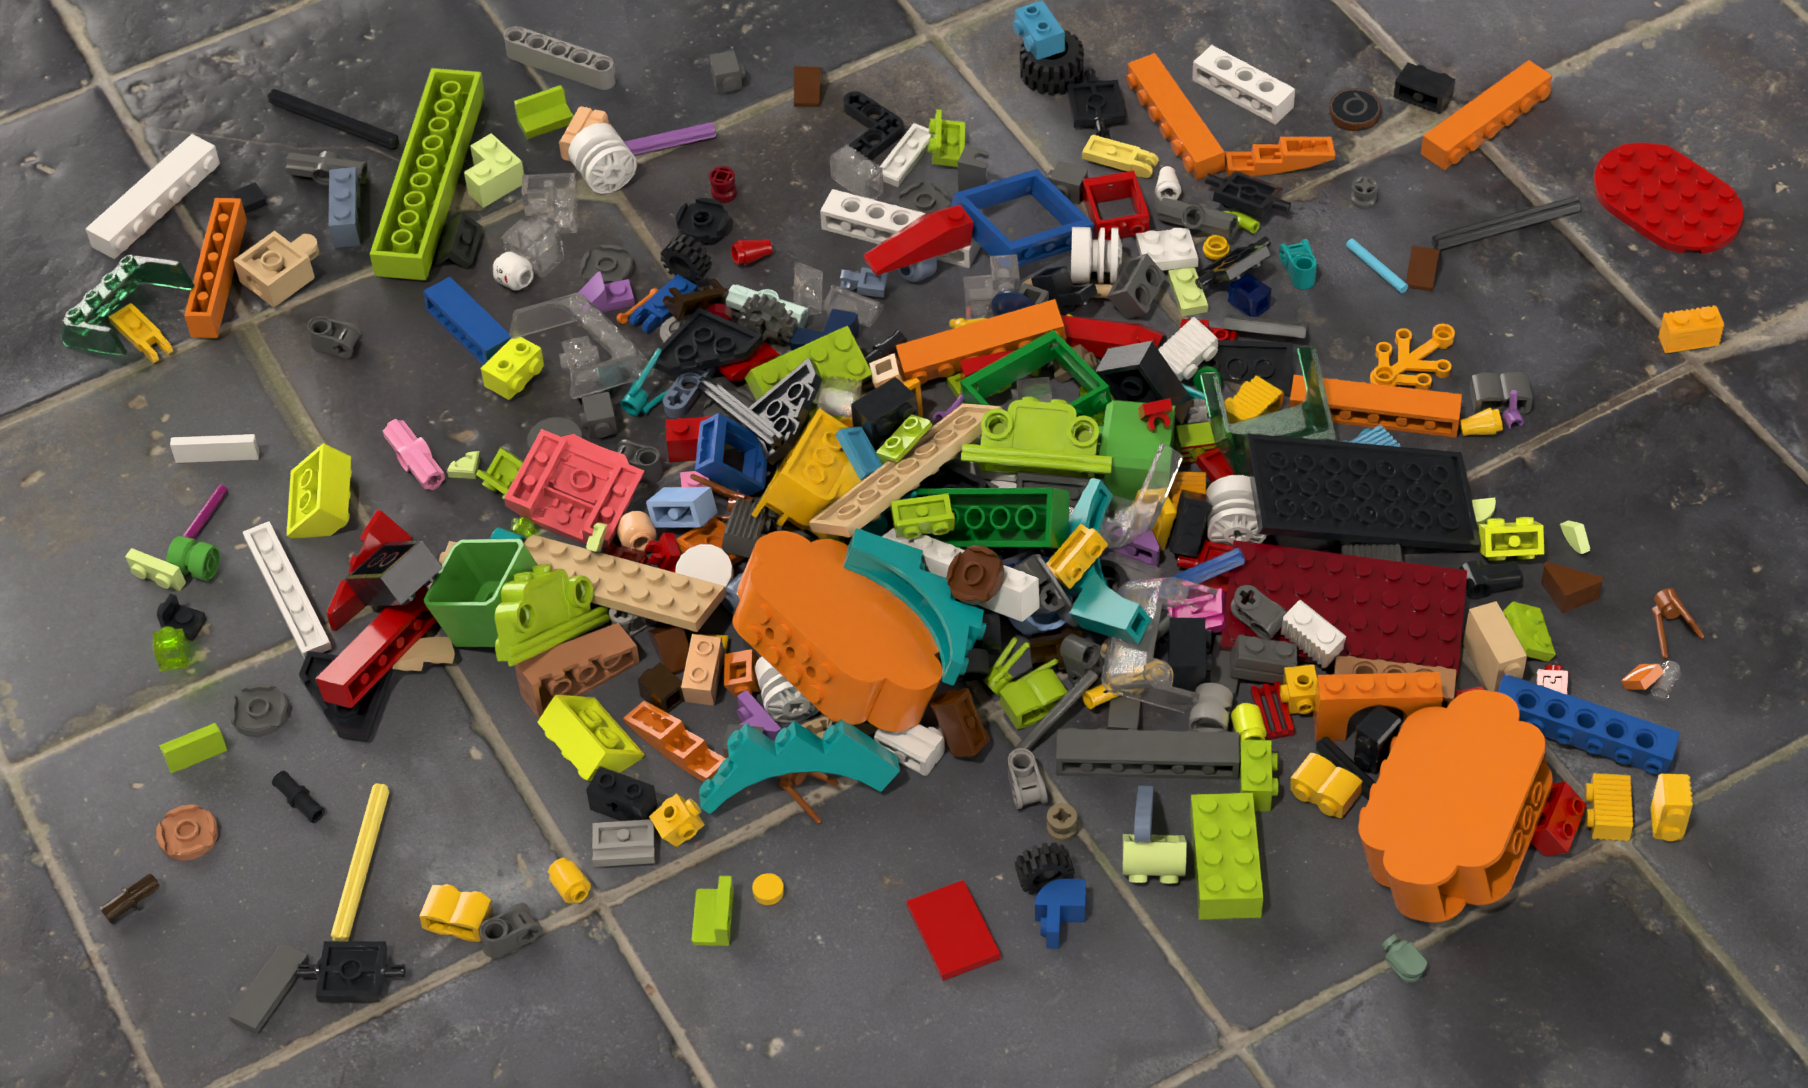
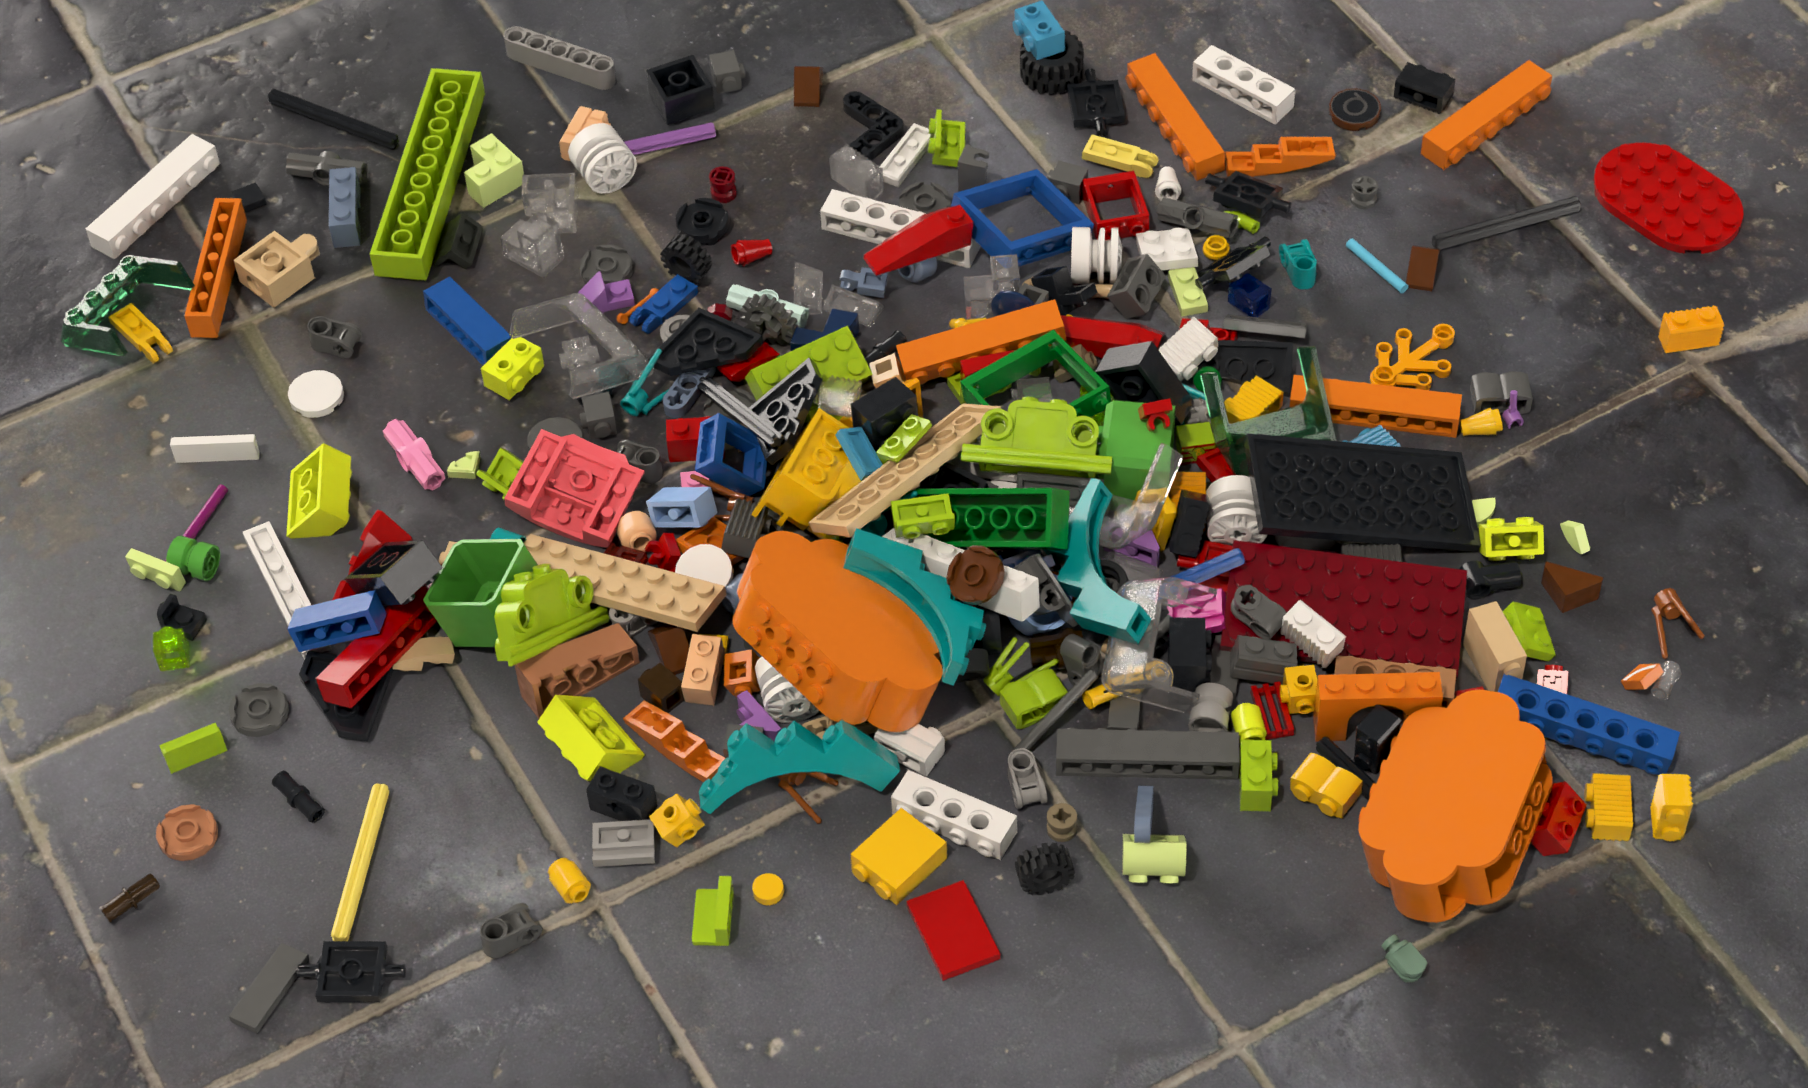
yellow brick [420,884,493,942] -> none
white head [493,251,533,291] -> none
clear neon green plate [509,516,537,539] -> none
lime panel [514,85,574,139] -> none
yellowish green tile [586,522,608,552] -> none
dark brown hinge [662,279,729,321] -> none
reddish brown piece [930,688,990,757] -> none
medium lavender hand [933,393,964,422] -> none
blue brick [1035,879,1086,949] -> none
yellow bracket [1046,523,1108,589] -> none
lime brick [1190,793,1263,920] -> none
none -> blue brick [287,590,387,652]
none -> white tile [288,370,344,418]
none -> black brick [646,55,715,125]
none -> yellow brick [851,808,947,905]
none -> white brick [891,770,1017,860]

